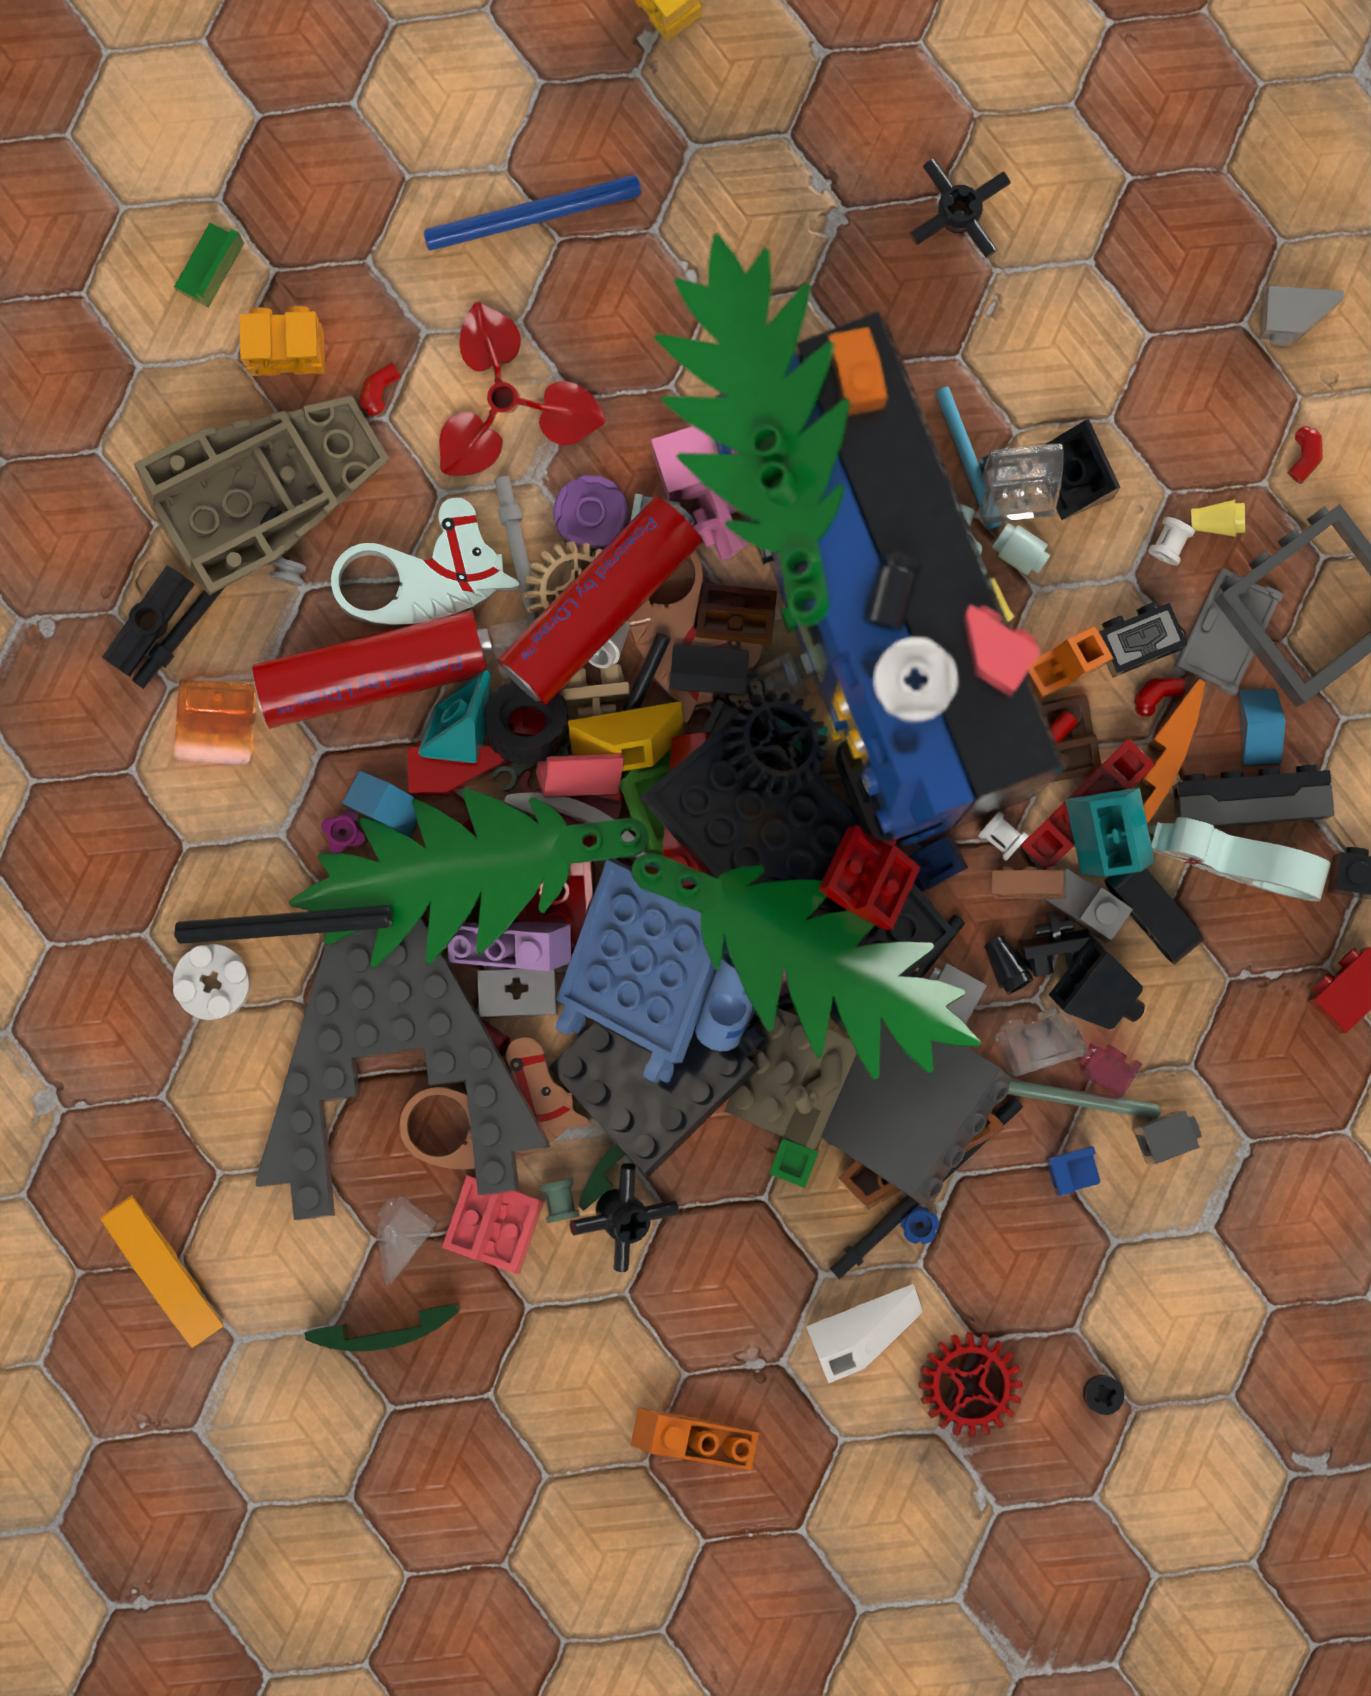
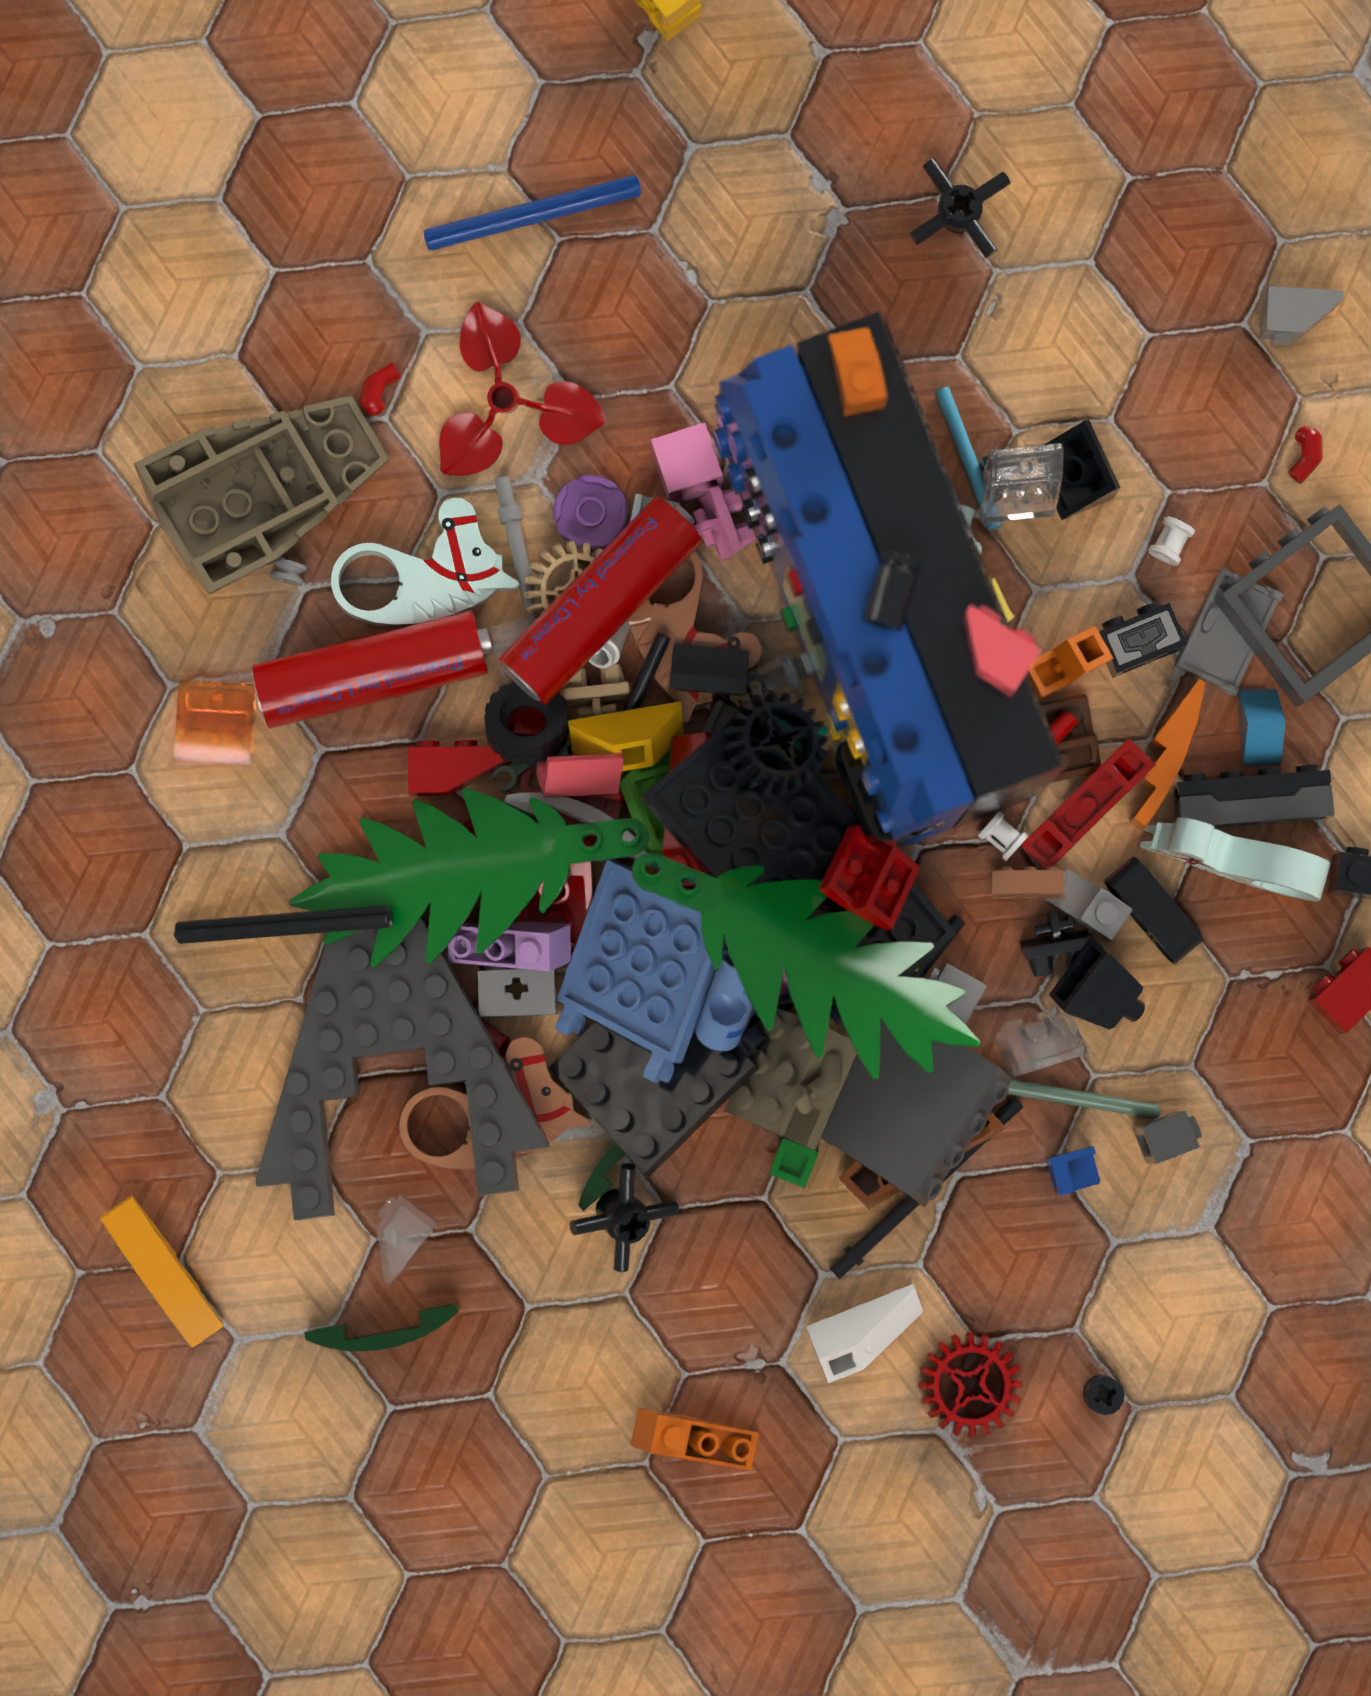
black piece [102,565,195,677] -> none
black bar [132,506,282,689] -> none
white plate [173,944,251,1021] -> none
green panel [174,223,244,308] -> none
light orange brick [239,306,325,376] -> none
magenta plate [321,811,365,853] -> none
dark azure slope [342,770,418,837] -> none
teal slope [418,669,491,763] -> none
coral slope [442,1175,544,1274] -> none
sand green bush [539,1179,580,1223] -> none
green plant [654,233,850,626] -> none
reddish brown slope [696,583,777,646] -> none
white plate [874,637,958,722] -> none
blue plate [901,1206,939,1244] -> none
dark blue bracket [908,834,968,892] -> none
black cone [984,935,1034,995] -> none
light aqua brick [992,523,1050,576] -> none
teal slope [1066,787,1155,877] -> none
clear pink brick [1079,1043,1143,1097] -> none
red arm [1134,678,1185,717] -> none
light yellow cone [1191,499,1245,537] -> none

